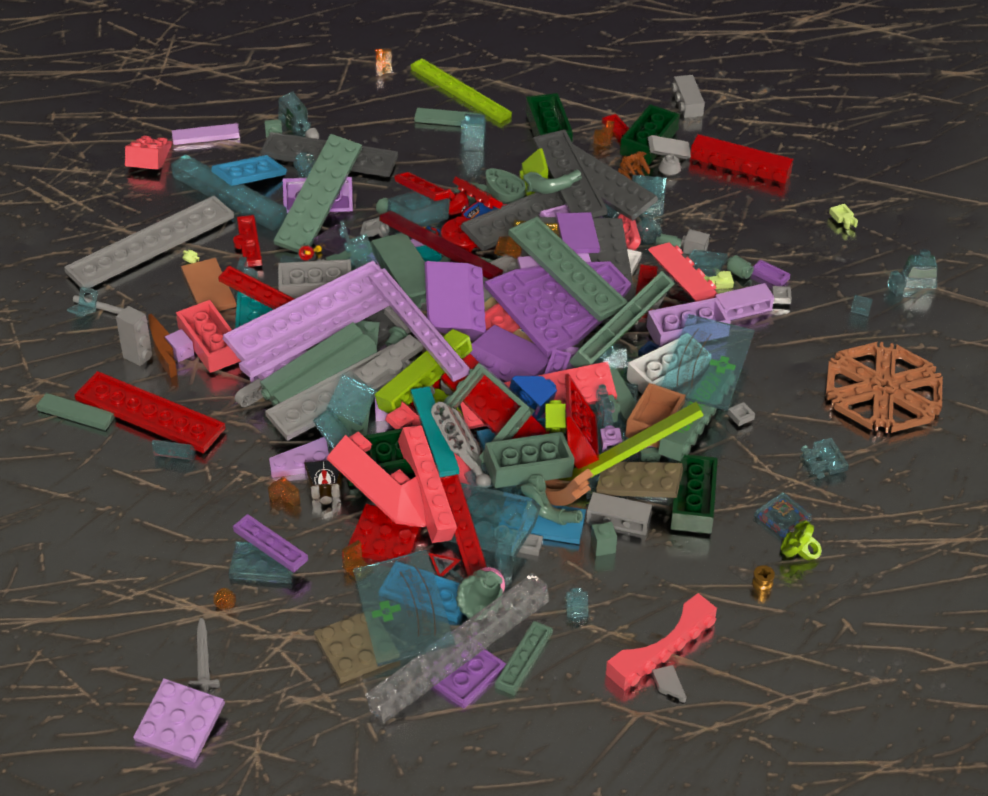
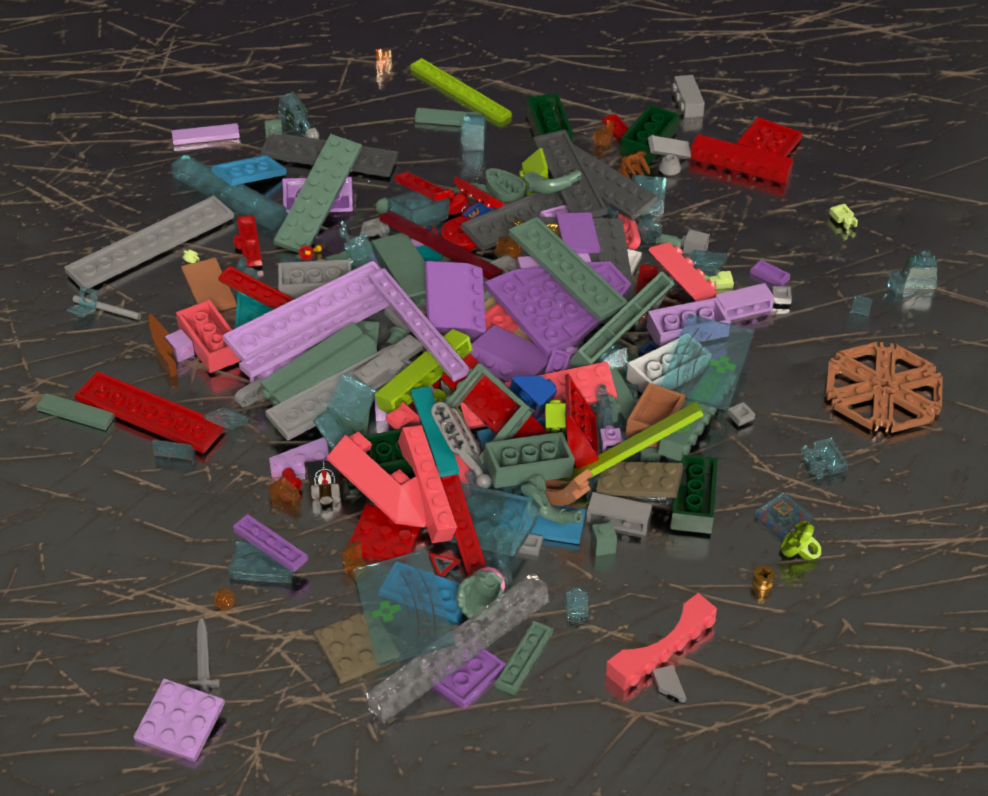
light grey brick [116,306,153,366] -> none
coral slope [125,136,173,170] -> none
clear light blue head [293,152,316,178] -> none
sand green brick [726,255,754,279] -> none
none -> clear light blue window [203,407,250,430]
none -> red pin [282,468,302,492]
none -> red plate [737,117,803,157]

